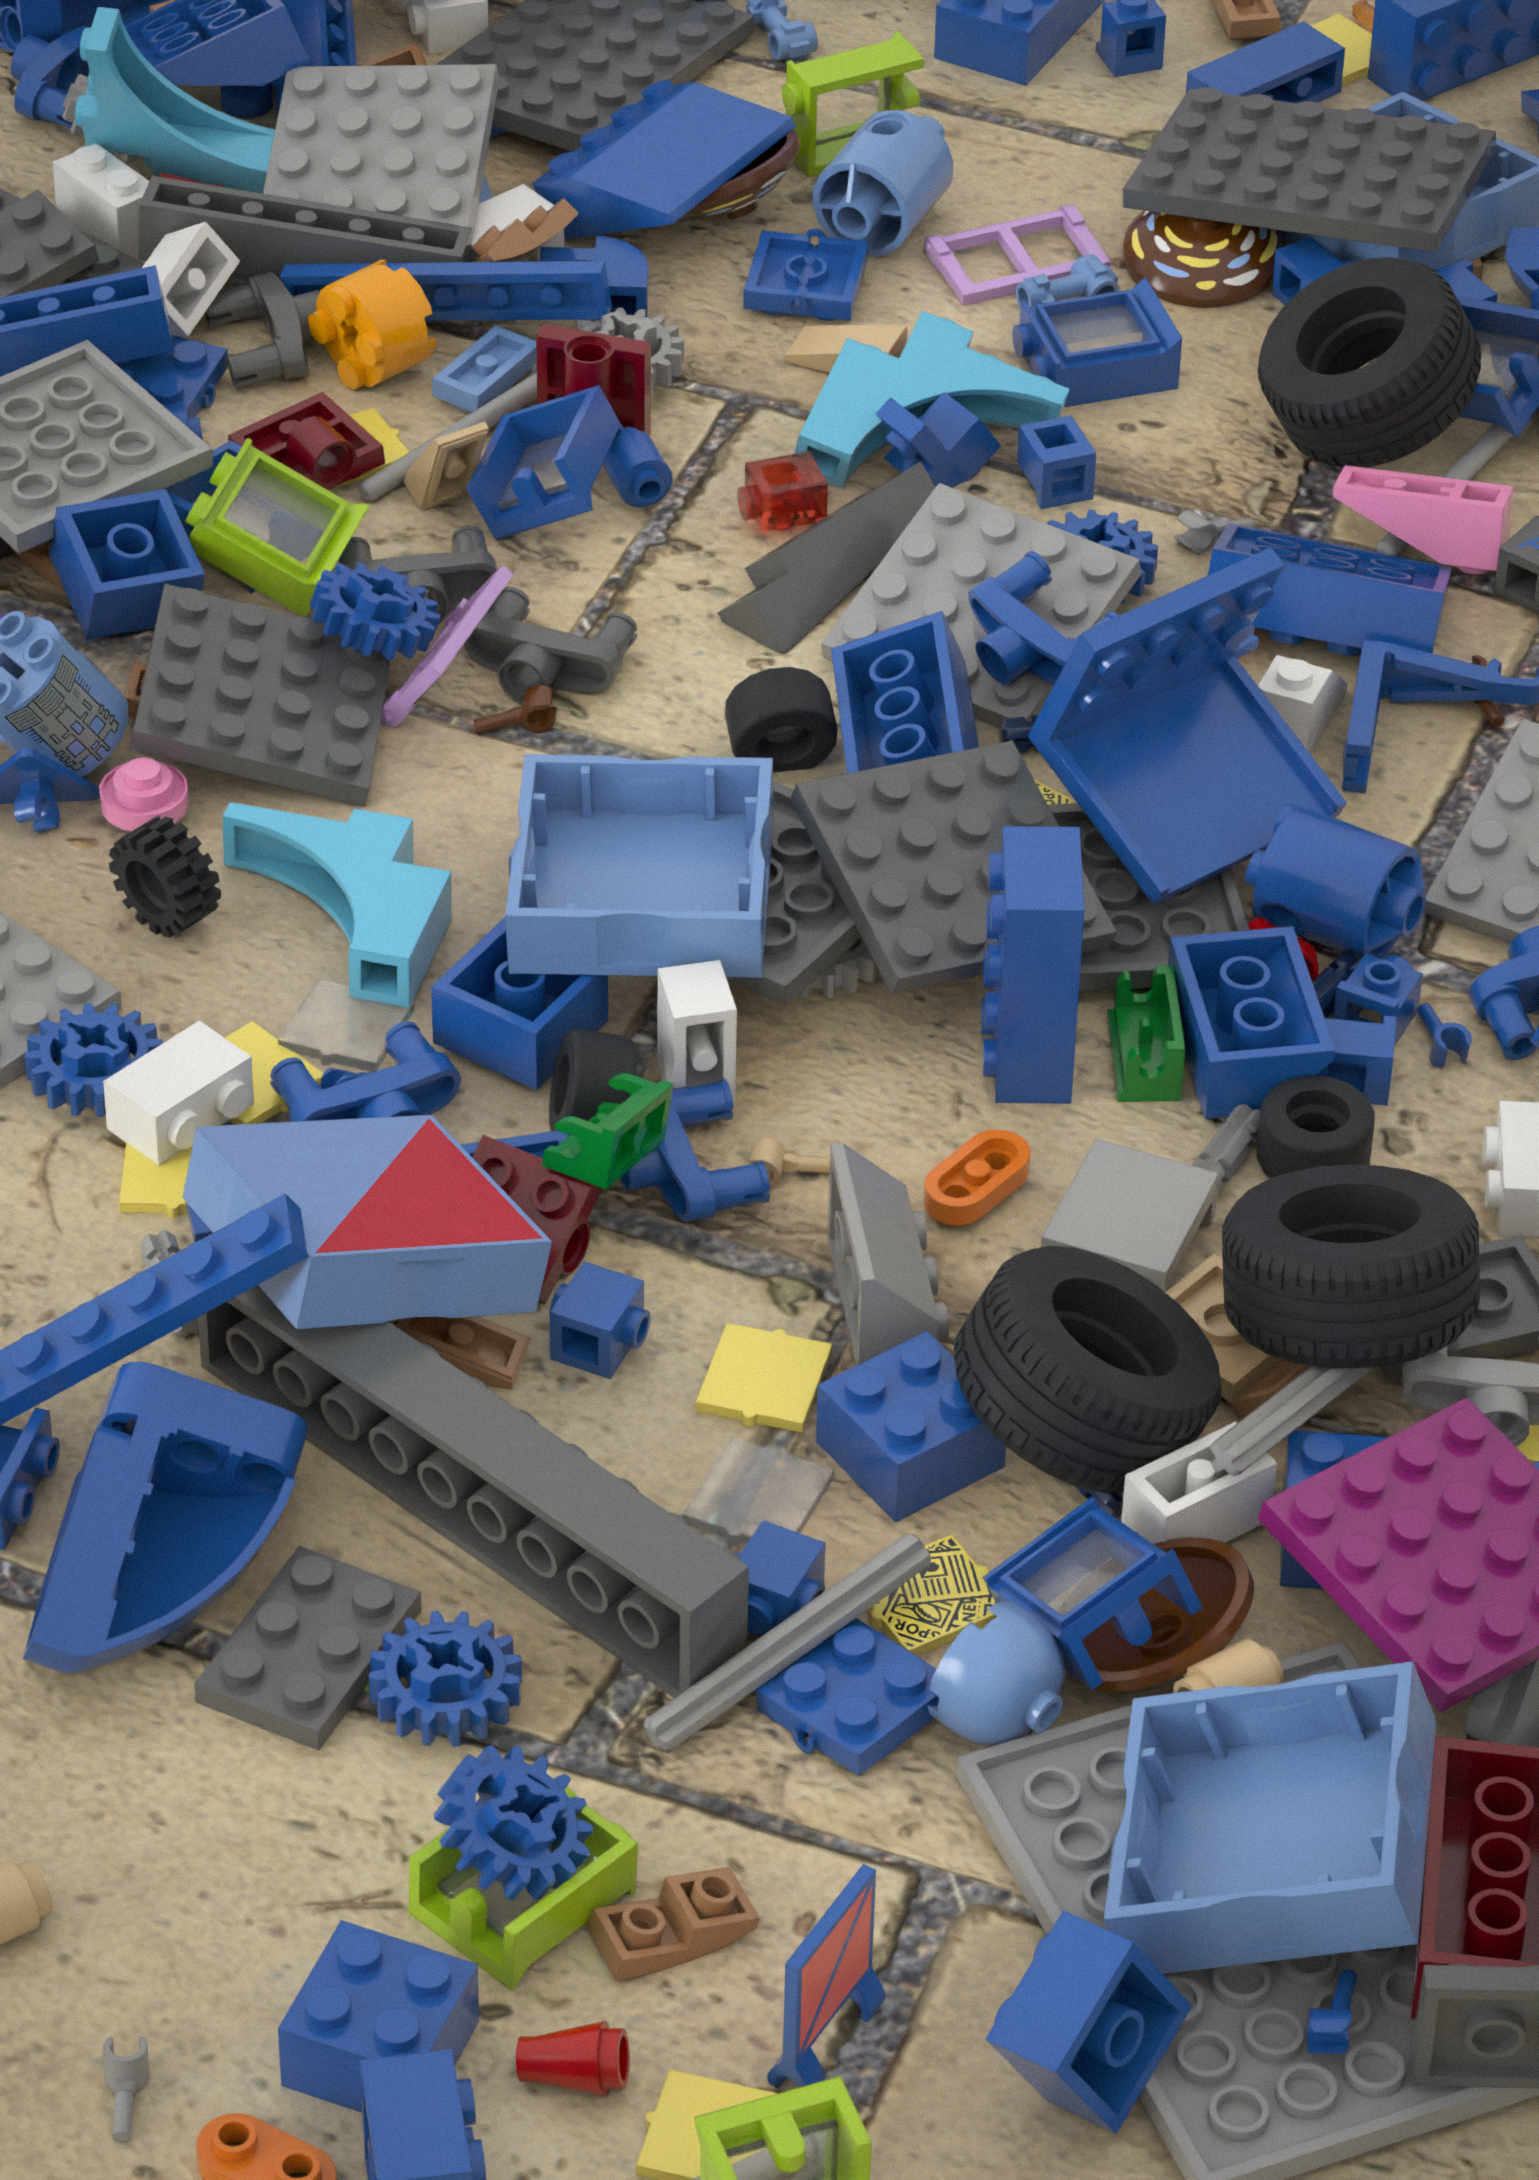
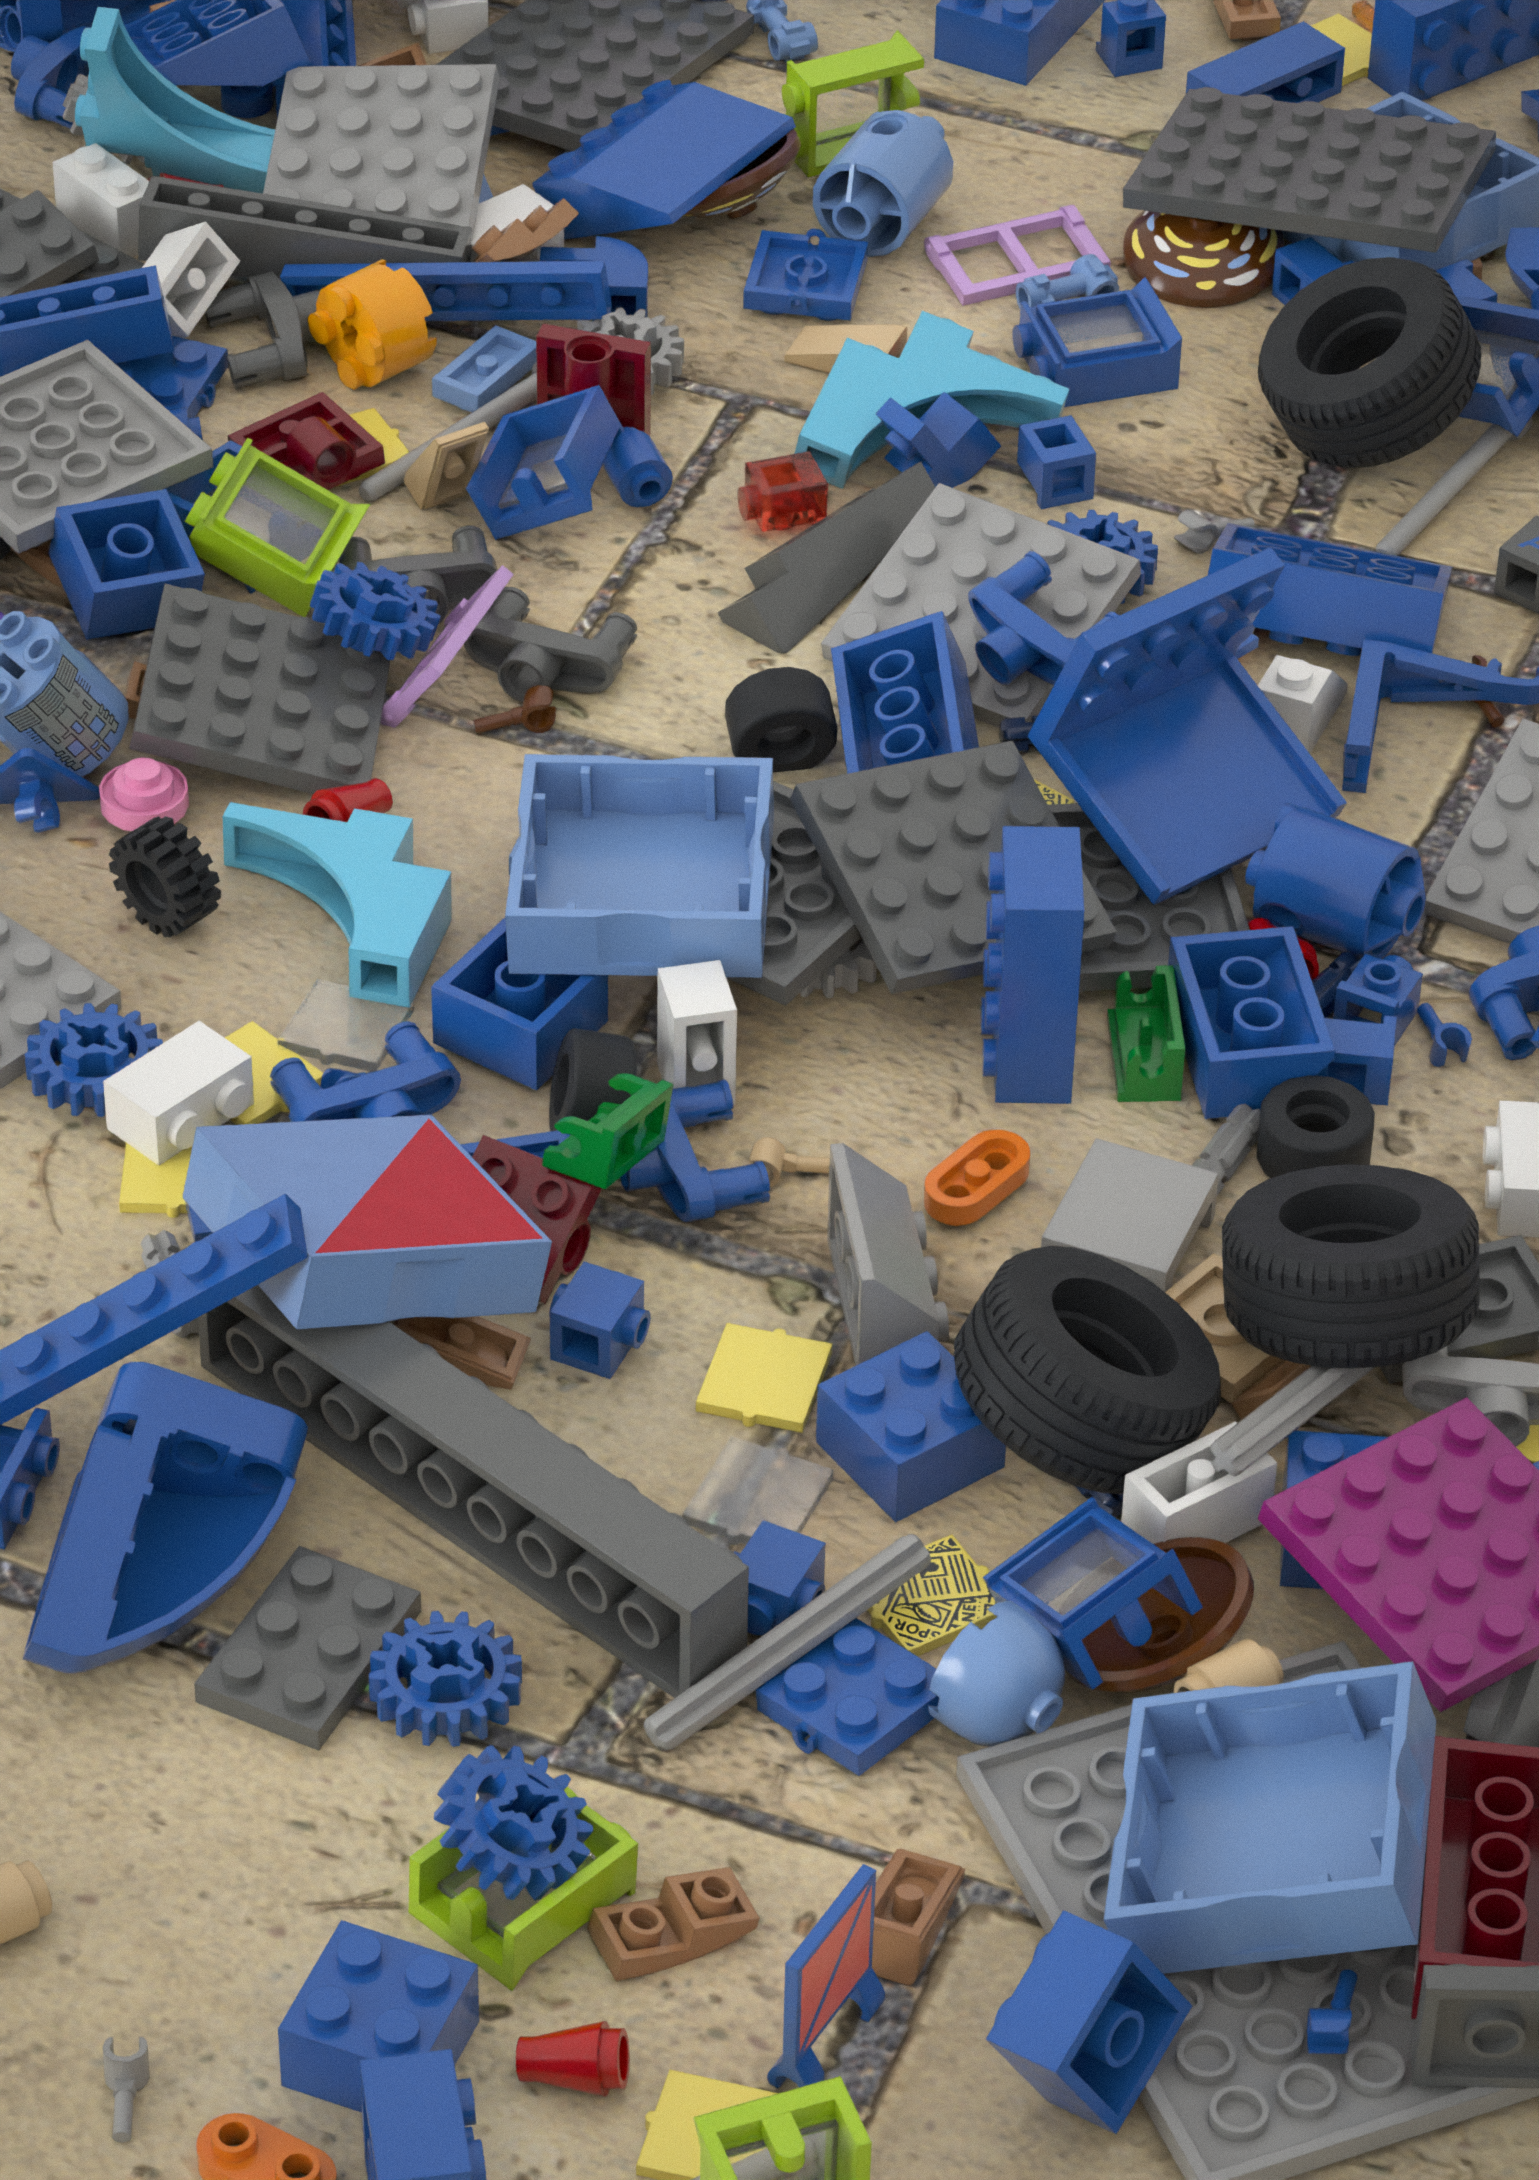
bright pink slope [1333,465,1514,574] -> none
none -> red cone [303,778,393,822]
none -> medium nougat slope [872,1848,965,1985]

